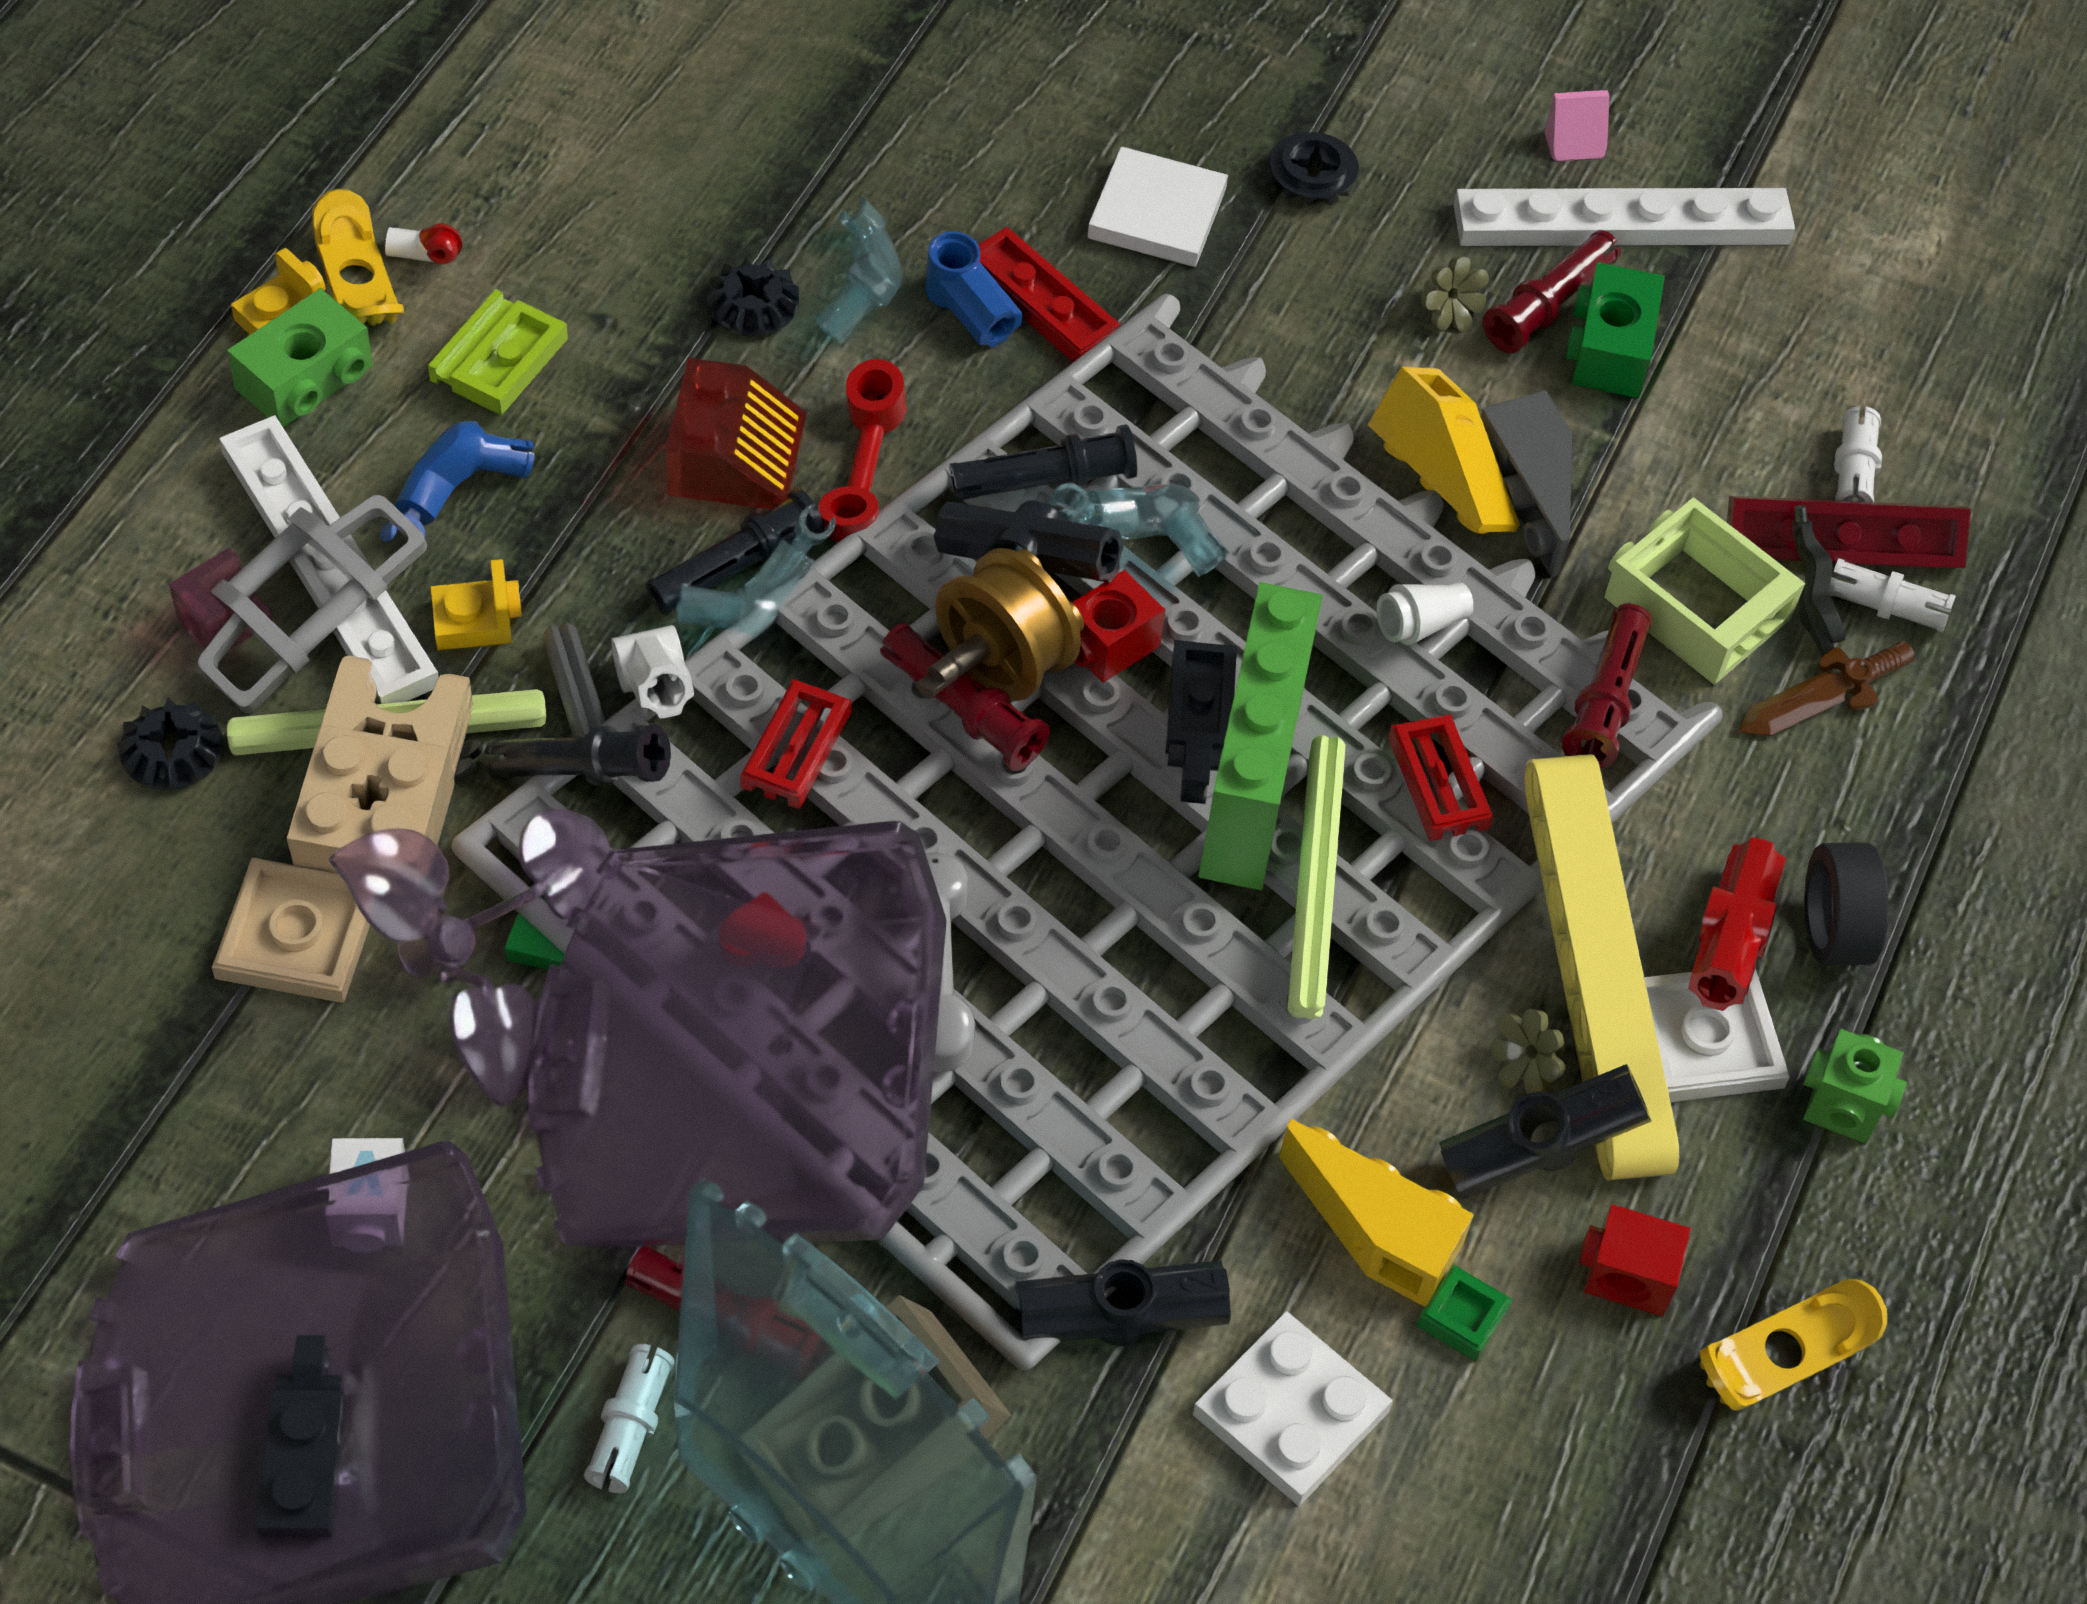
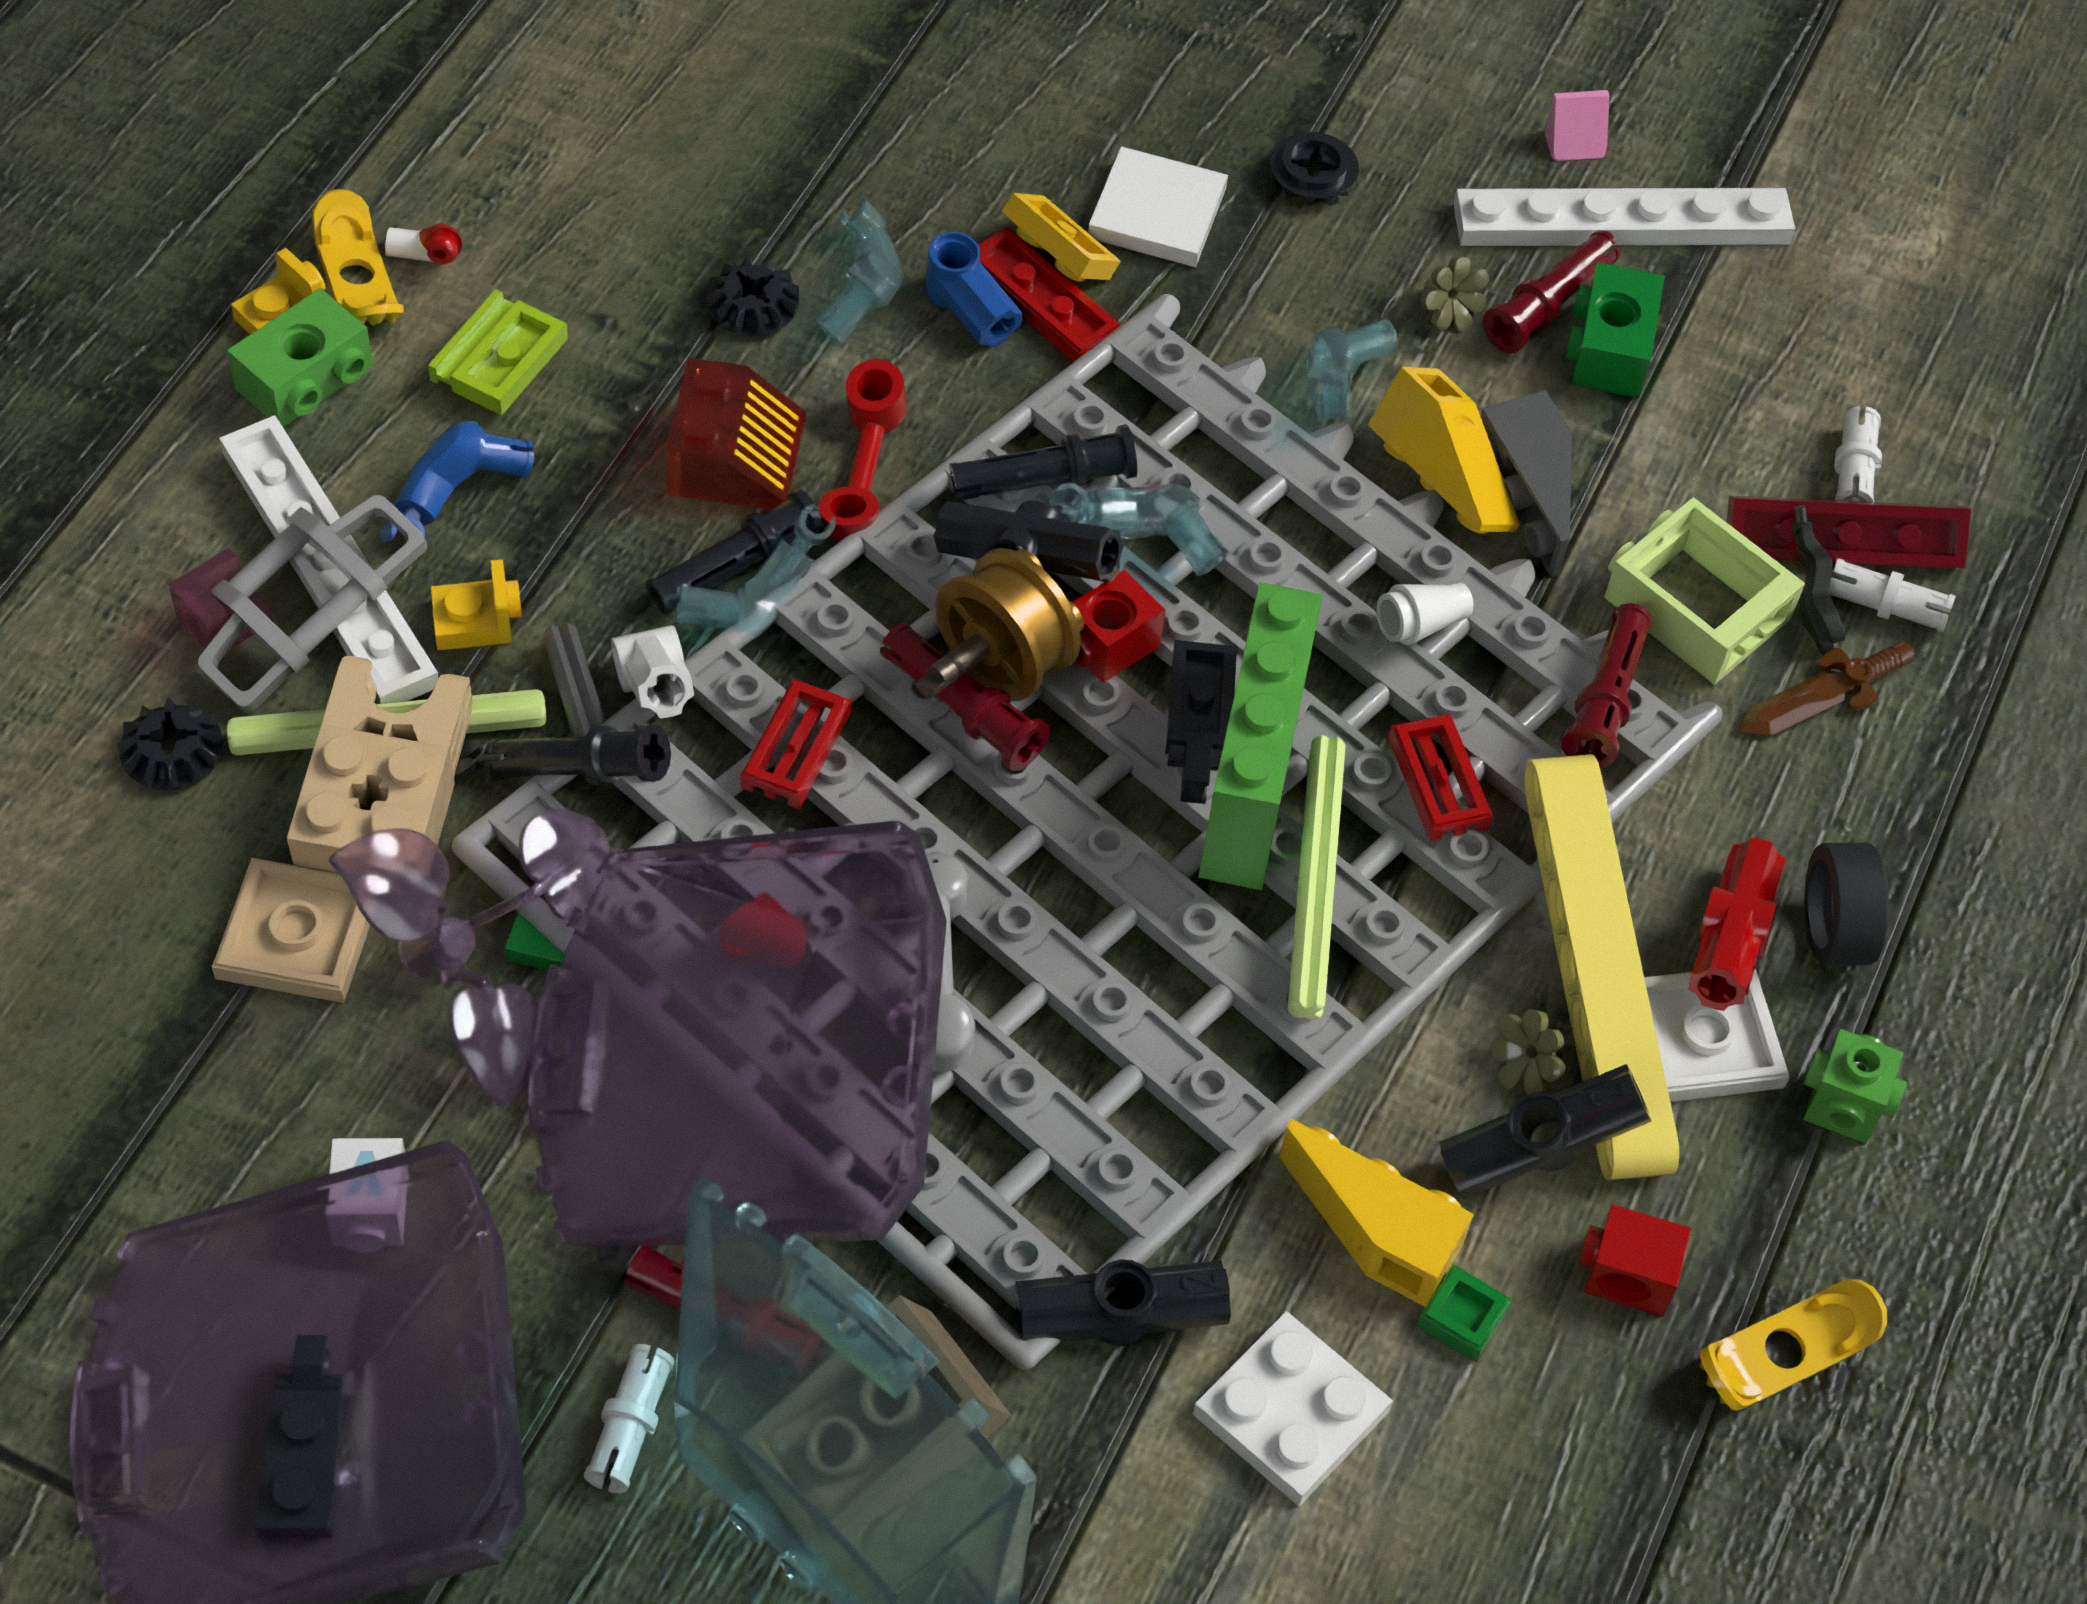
none -> yellow plate [1002,193,1121,282]
none -> clear light blue arm [1307,319,1398,421]

